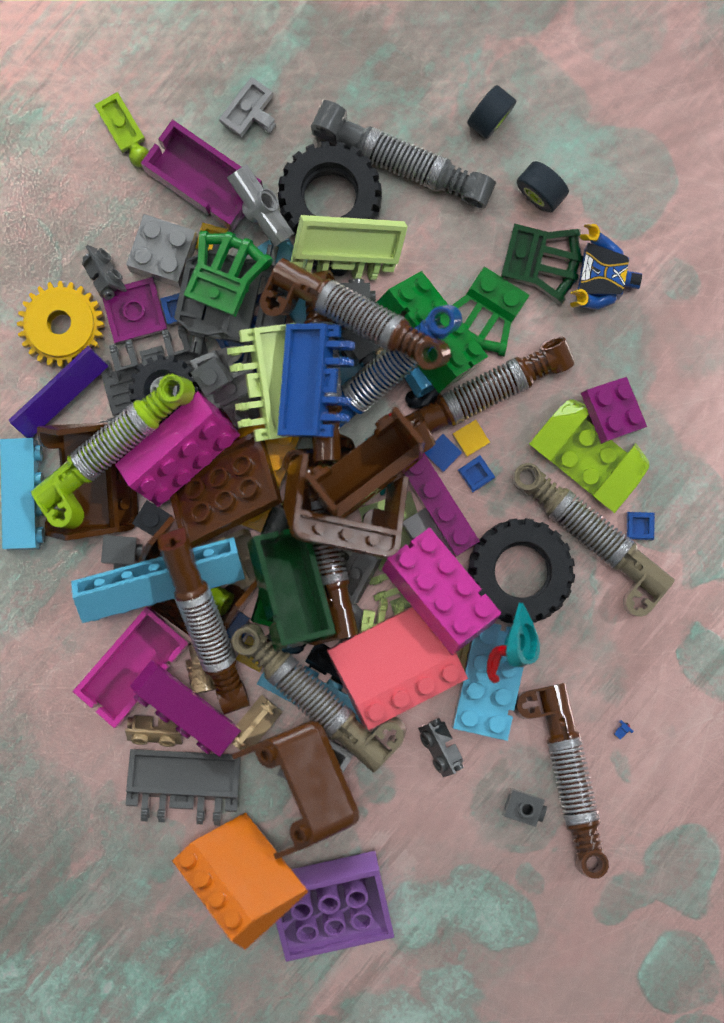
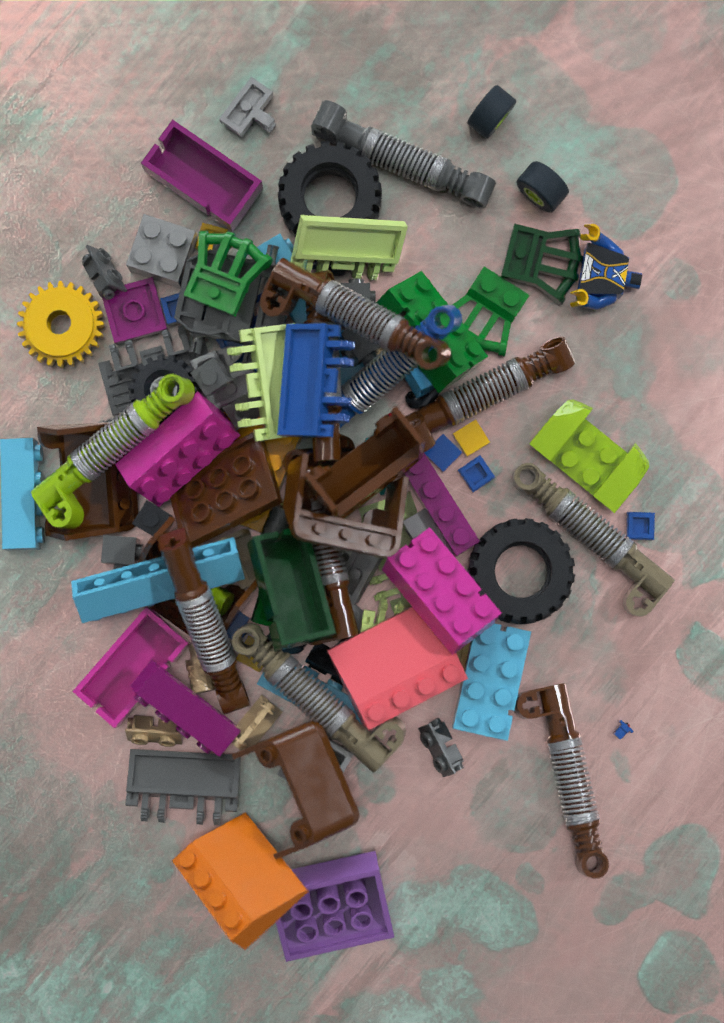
dark purple tile [9,346,108,438] -> none
lime plate [95,92,149,168] -> none
light grey piece [227,164,294,247] -> none
teal piece [487,603,540,683] -> none
dark grey brick [502,788,547,827] -> none
magenta plate [581,377,647,444] -> none

